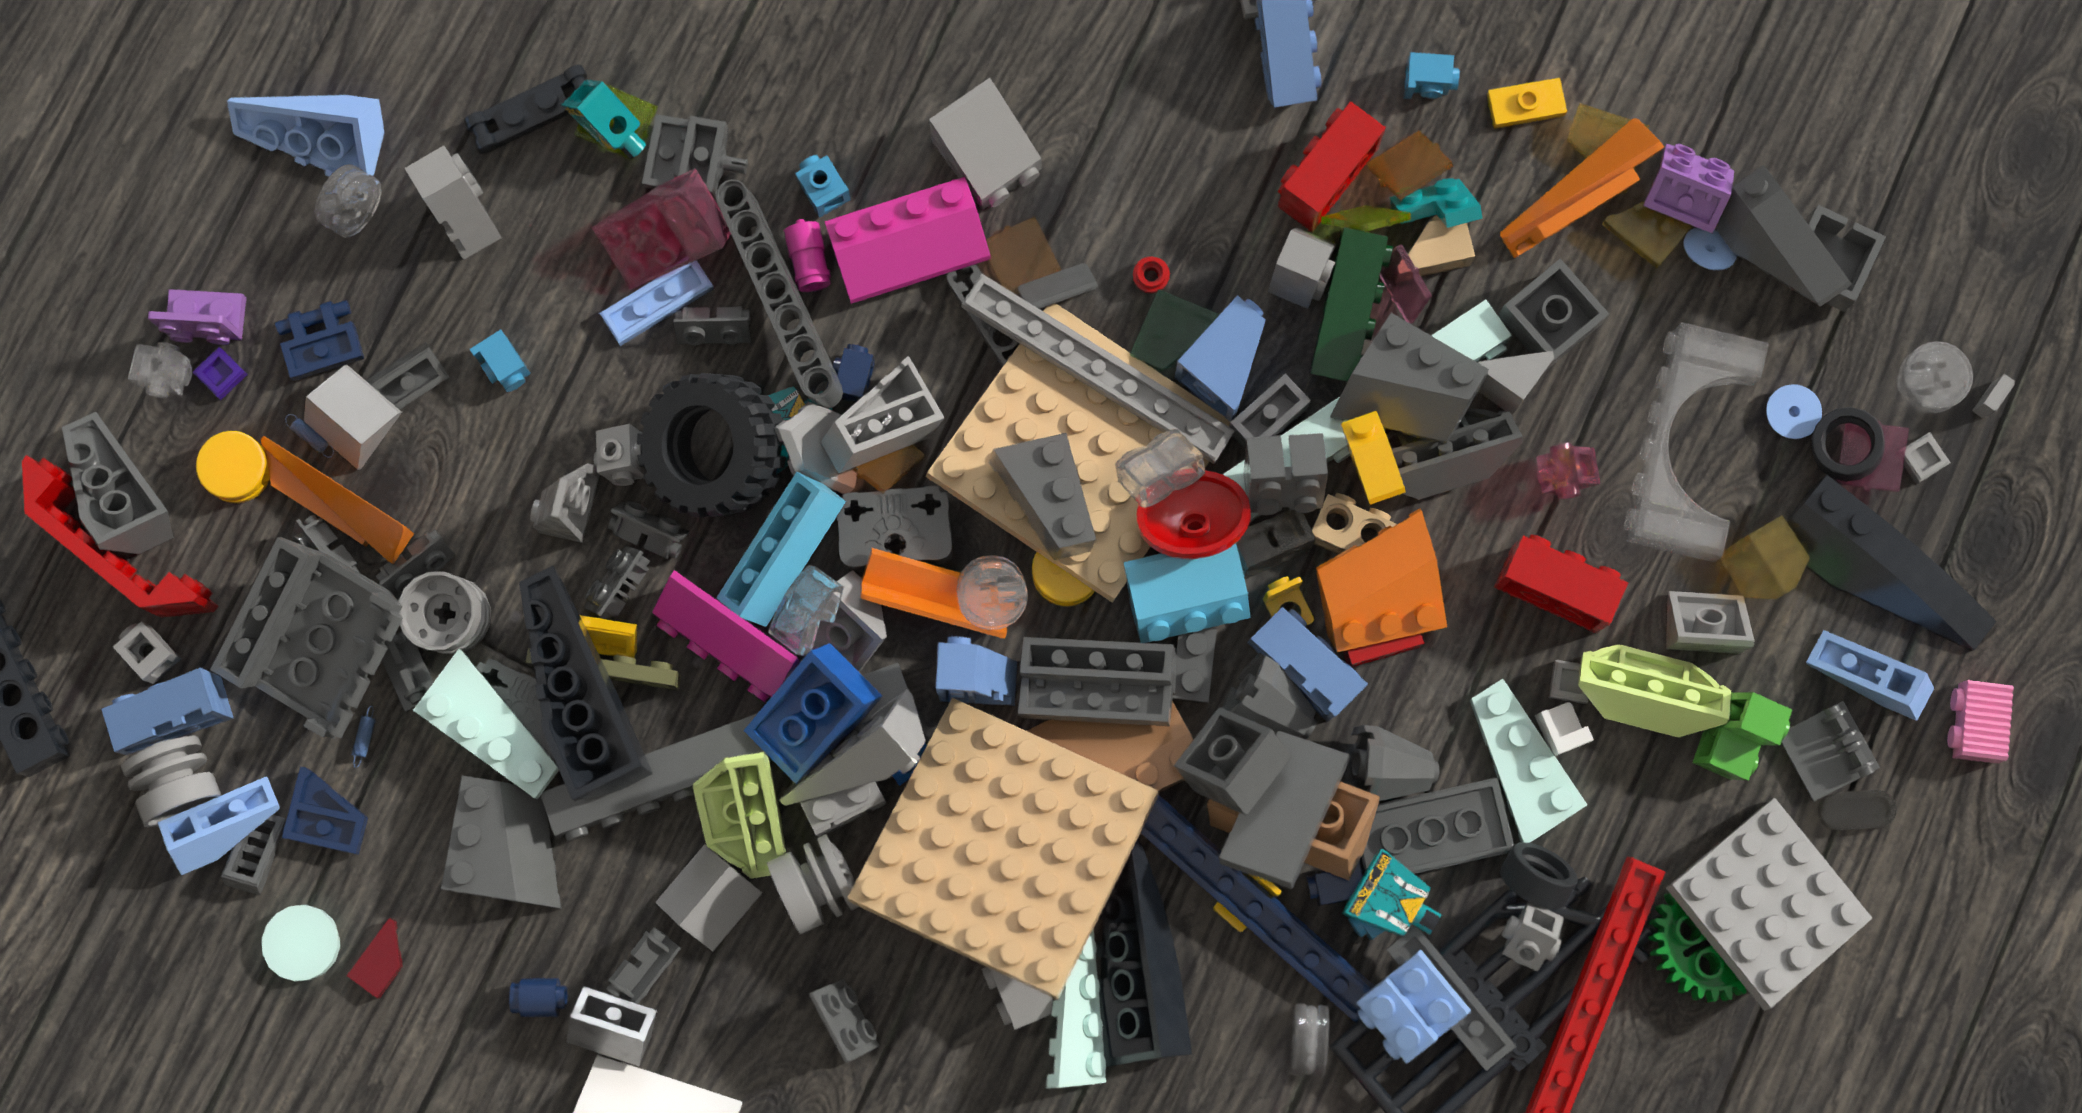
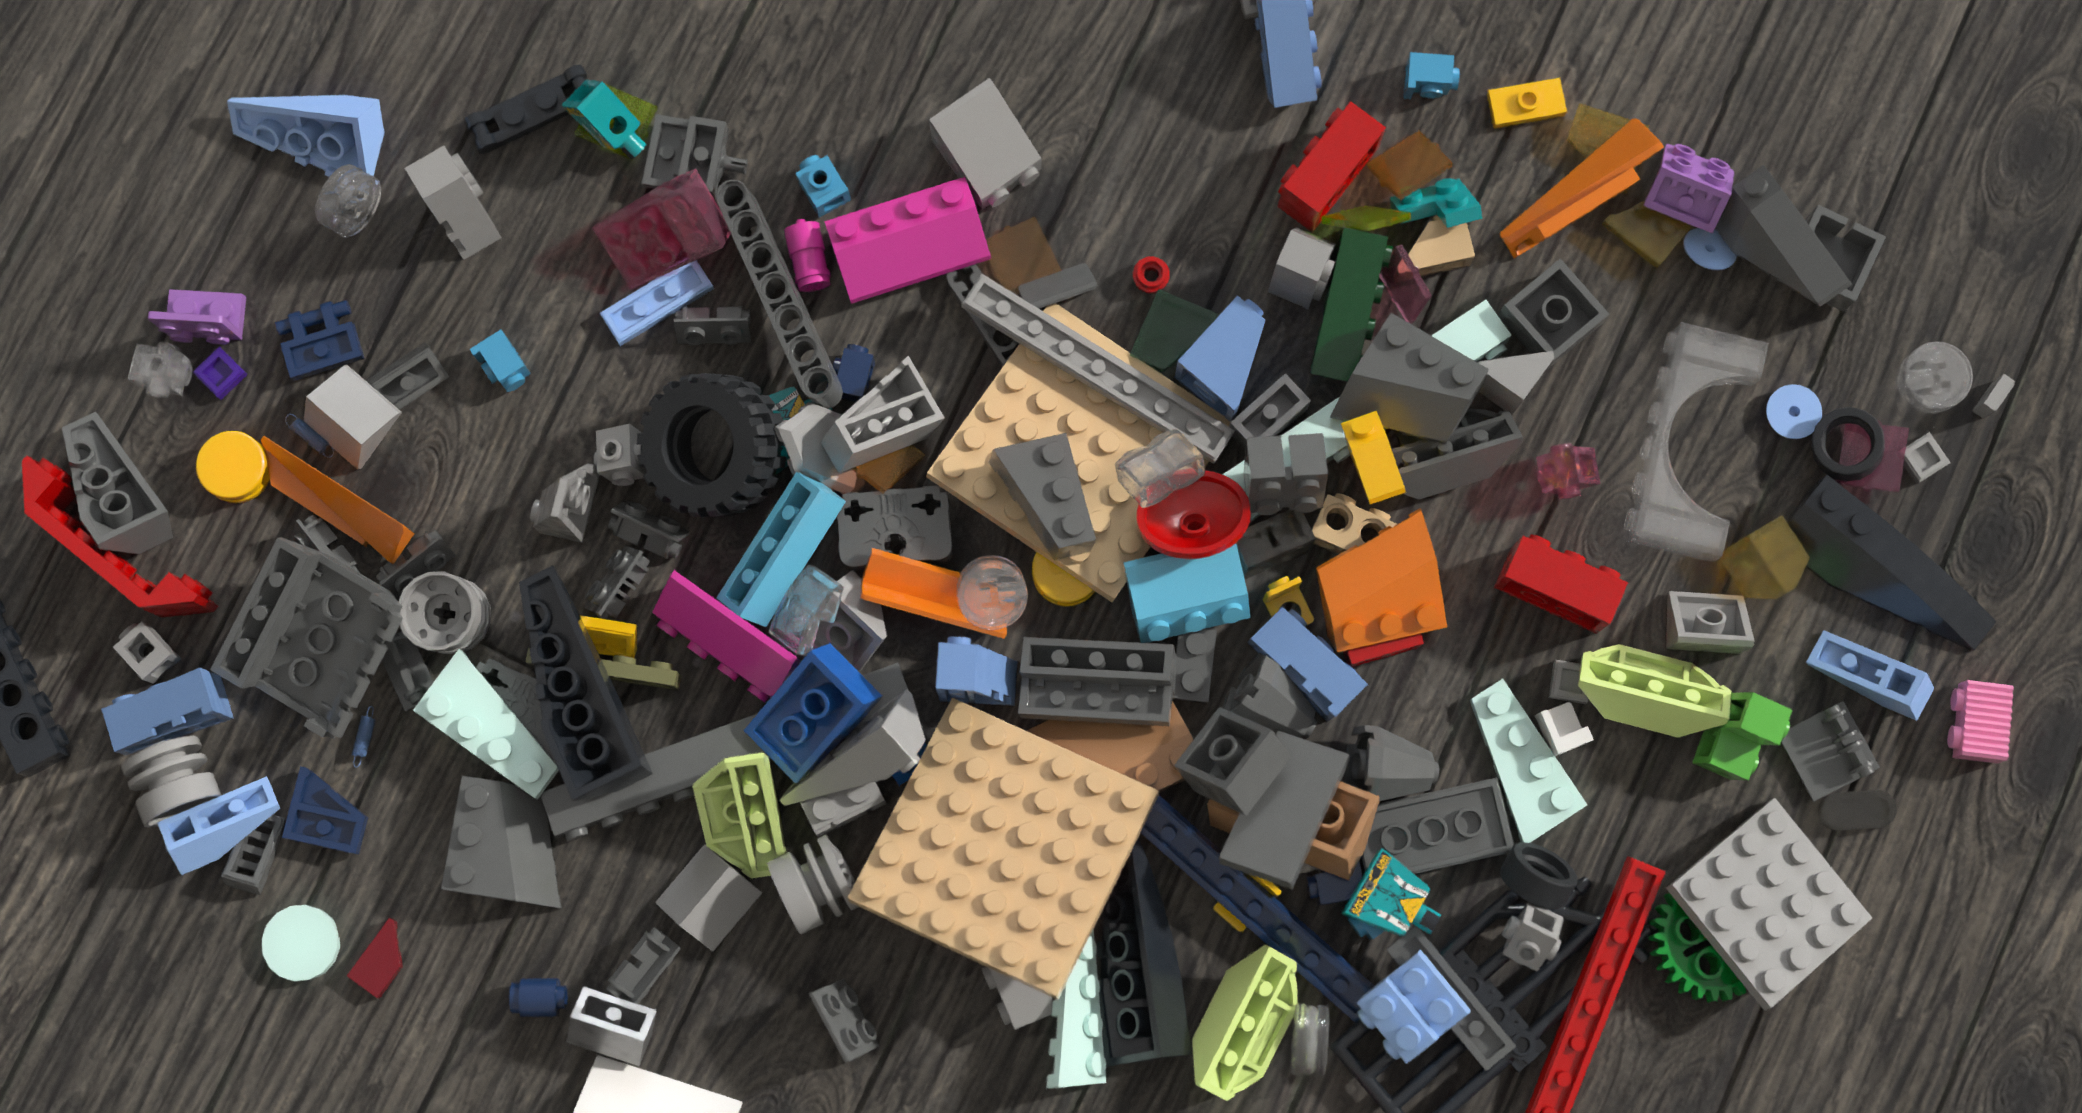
none -> yellowish green wedge [1192,945,1297,1101]

